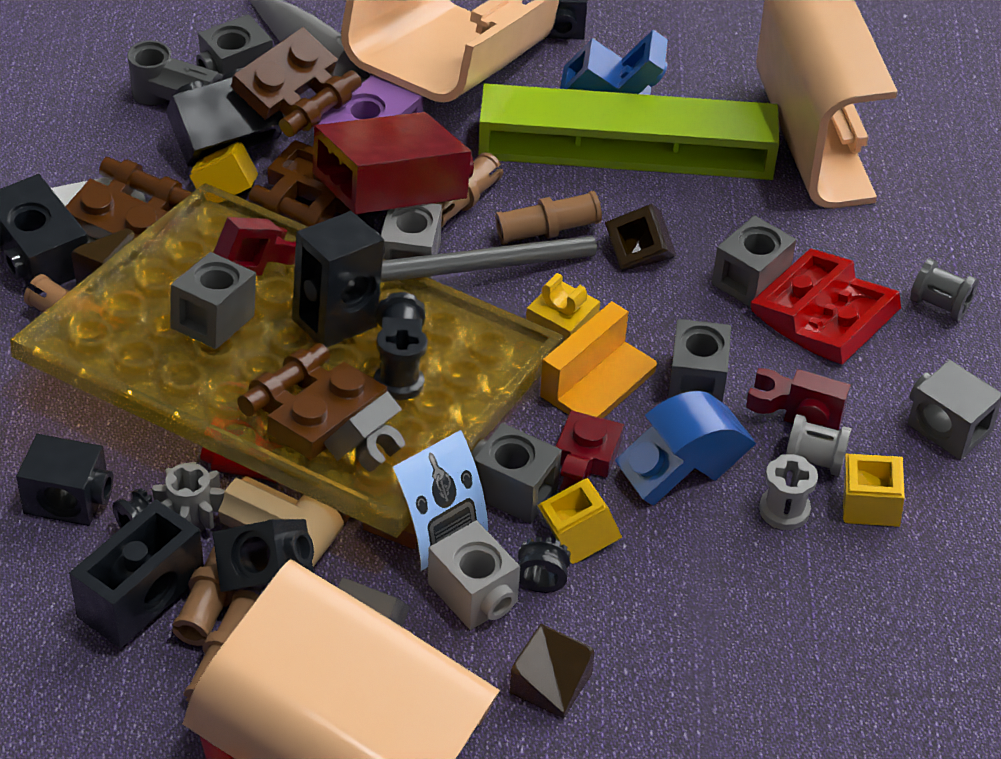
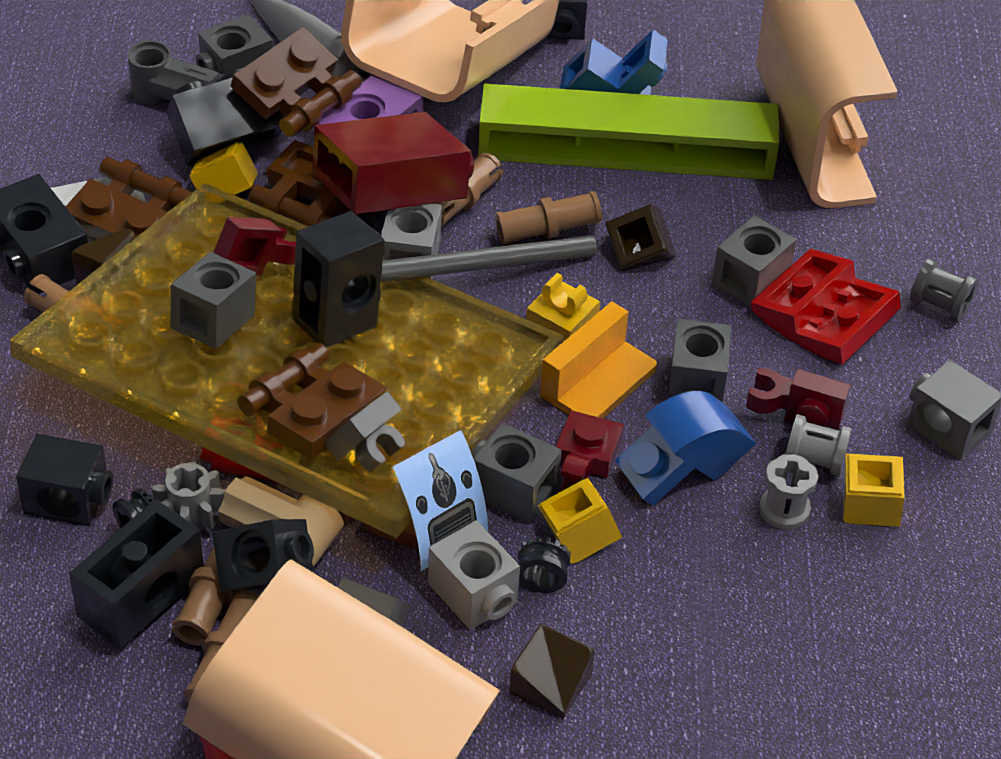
black connector [374,292,428,400] -> none

